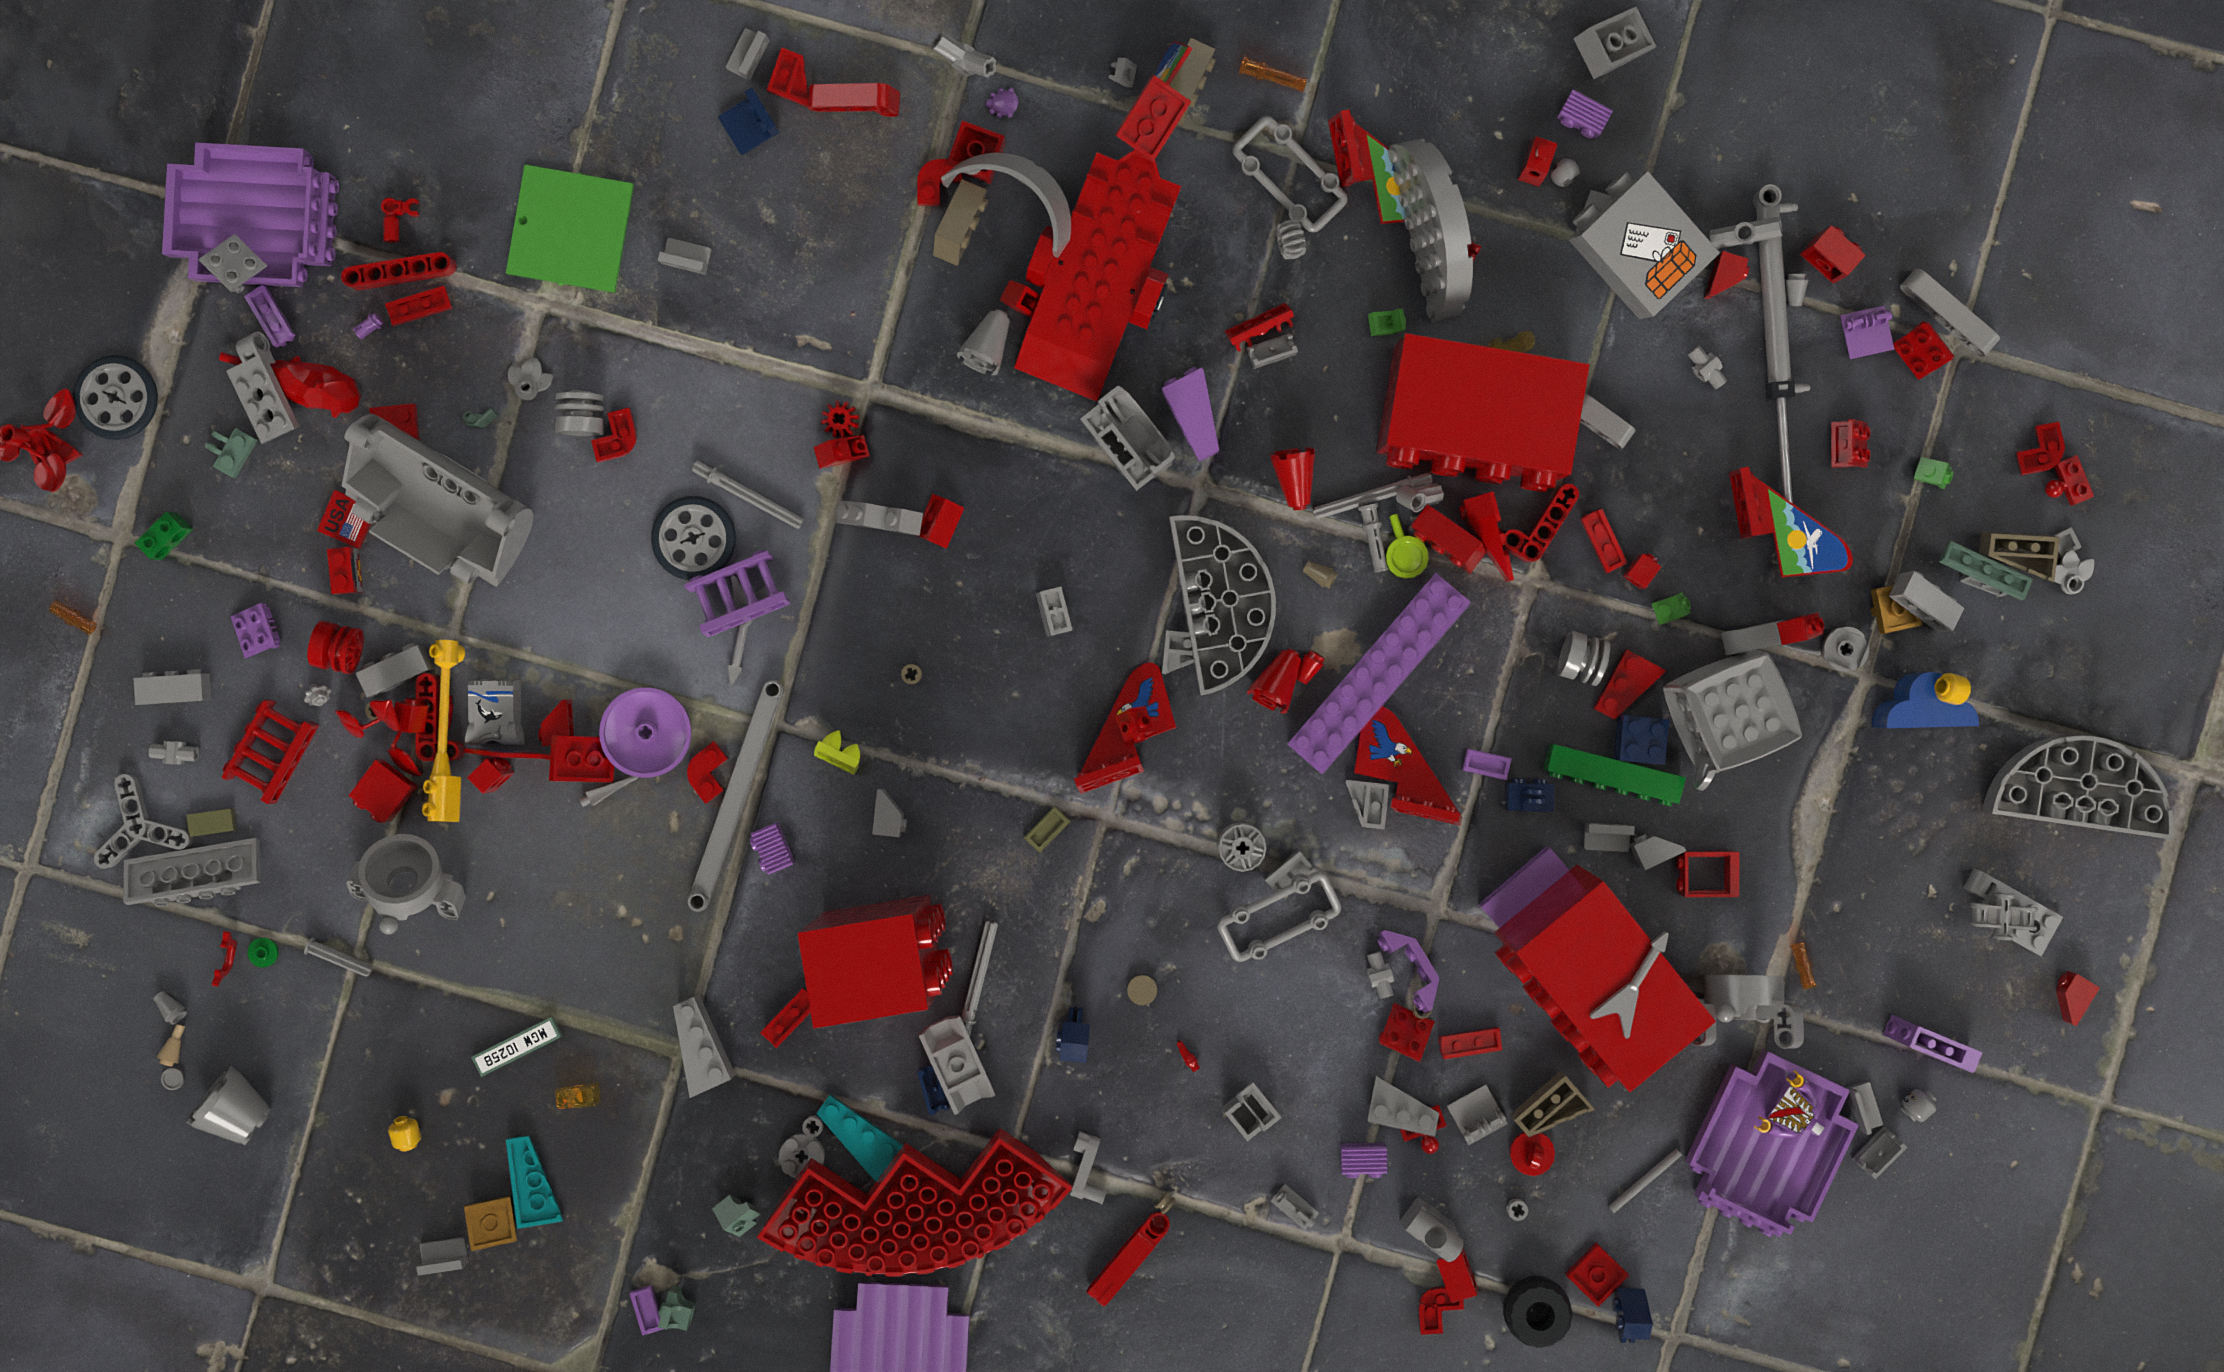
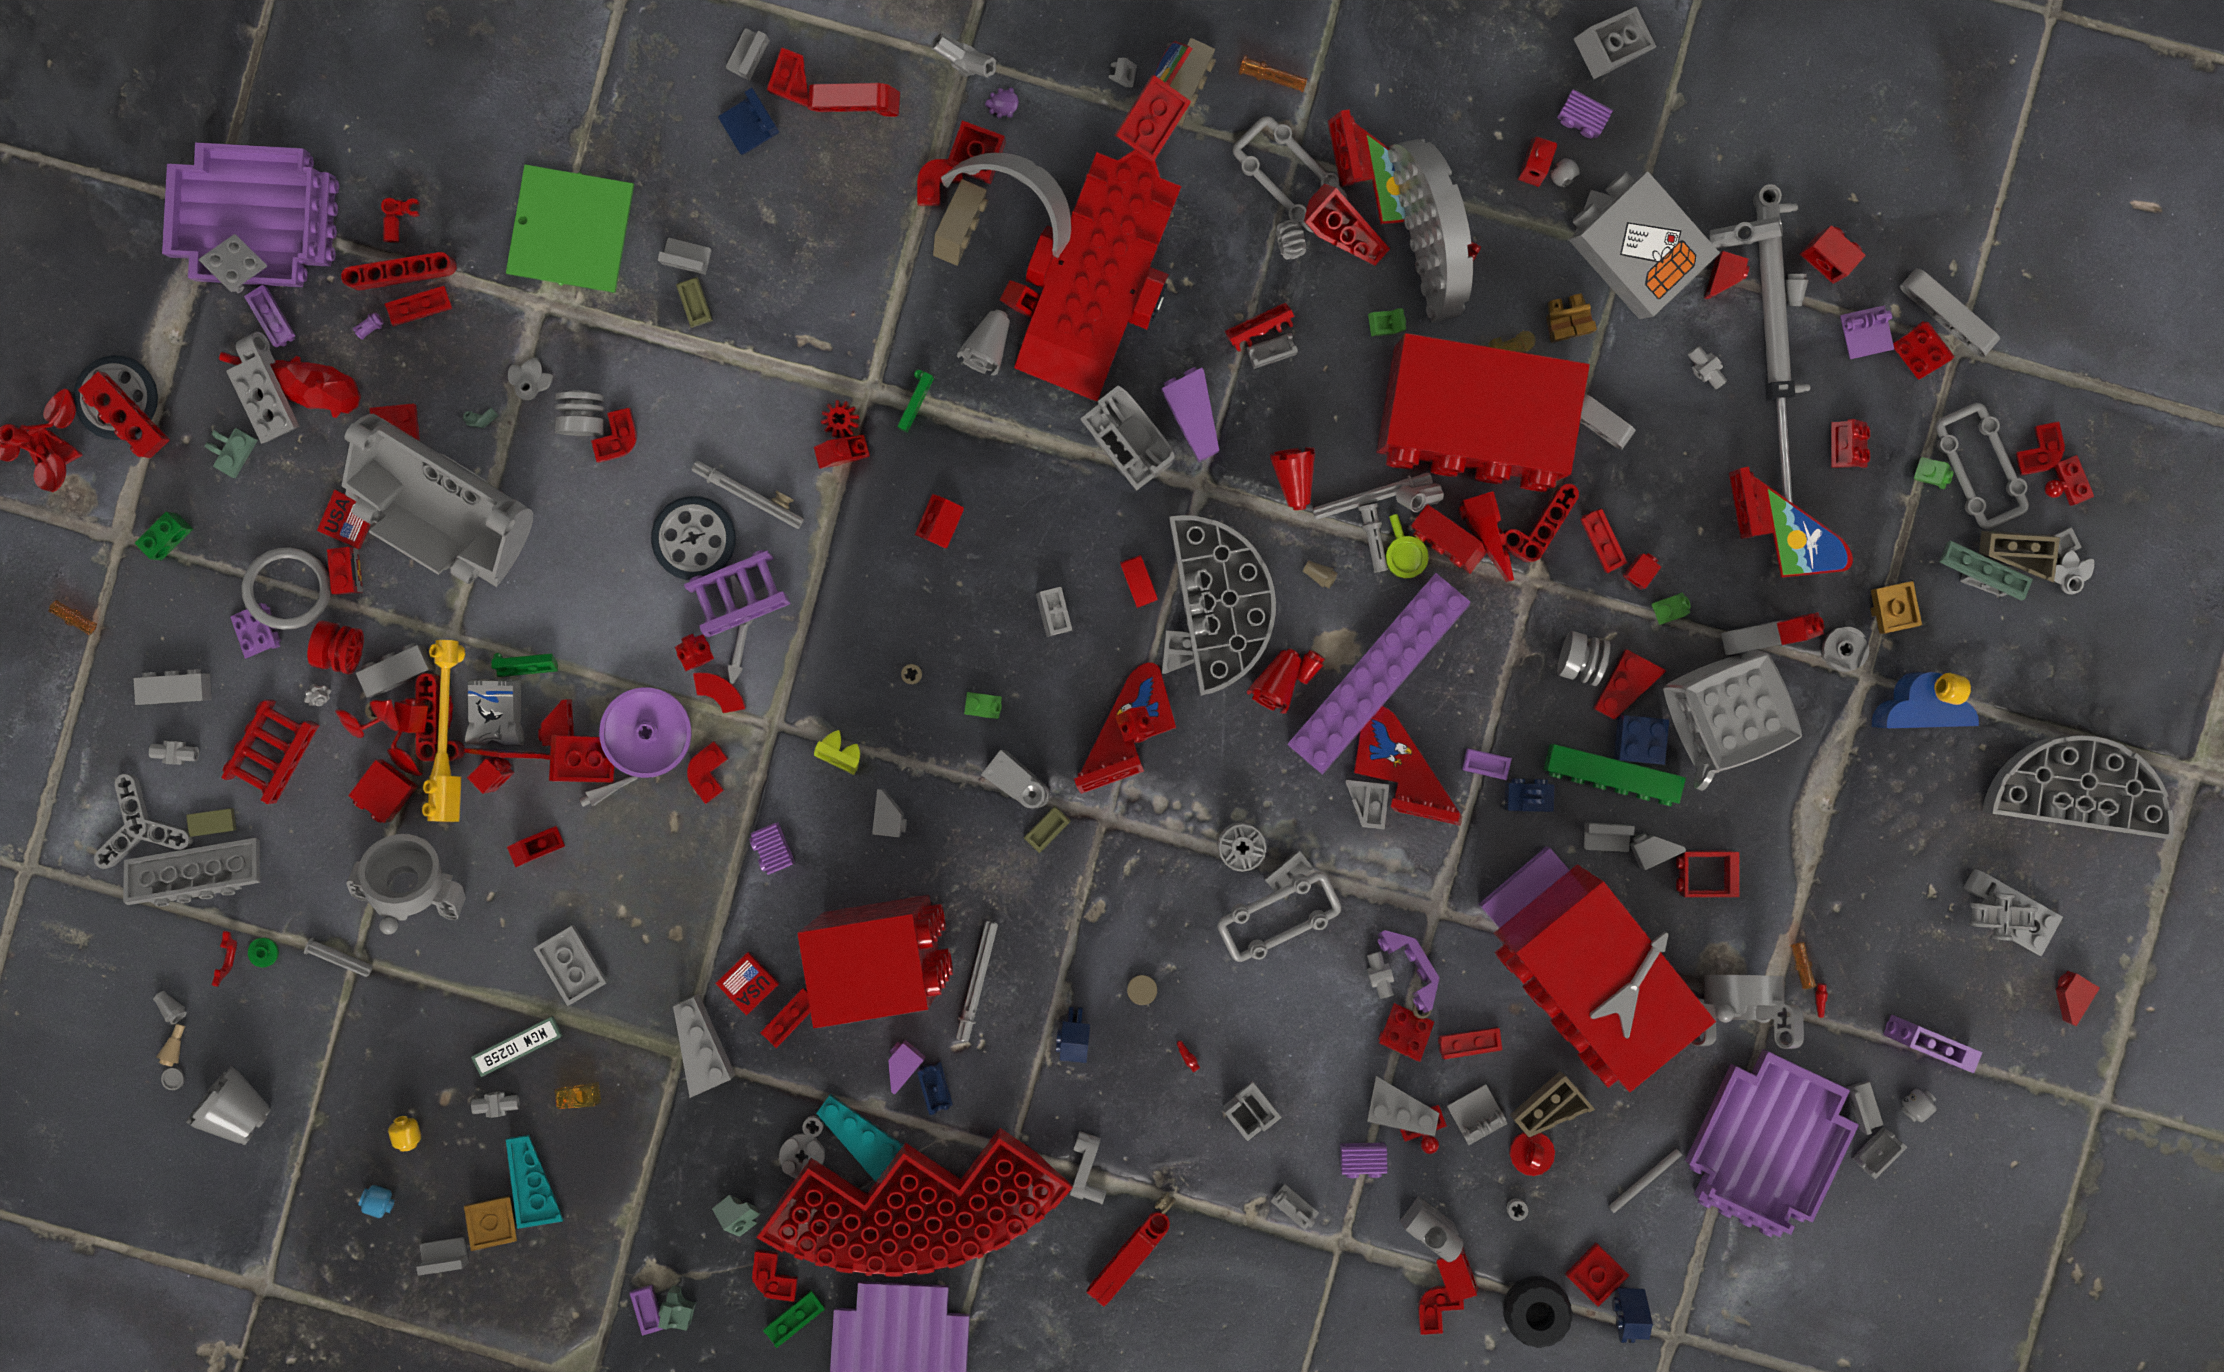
light grey piece [688,680,784,912] -> none
light grey arch [836,501,923,535] -> none
light grey piece [918,1015,995,1115] -> none
torso [1754,1070,1825,1138] -> none
light grey brick [1889,571,1964,633] -> none
none -> red brick [78,372,170,458]
none -> light grey wedge [241,547,331,630]
none -> dark azure head [358,1185,395,1218]
none -> light grey axle [471,1091,520,1118]
none -> green hinge [491,653,558,677]
none -> red slope [507,826,565,867]
none -> light grey plate [533,925,608,1006]
none -> red brick [675,634,714,672]
none -> olive tile [676,277,713,328]
none -> red tile [693,673,746,713]
none -> tile [715,951,780,1016]
none -> red plate [752,1249,798,1302]
none -> green hinge [763,1290,825,1348]
none -> dark tan bush [771,490,794,510]
none -> medium lavender slope [888,1040,926,1095]
none -> green hinge [897,370,934,433]
none -> bright green bracket [964,692,1002,719]
none -> light grey piece [981,750,1051,808]
none -> red slope [1120,555,1158,608]
none -> red wedge [1304,183,1390,266]
none -> pearl gold hips [1546,293,1597,343]
none -> red piece [1815,983,1828,1018]
none -> light grey bar [1936,403,2029,529]

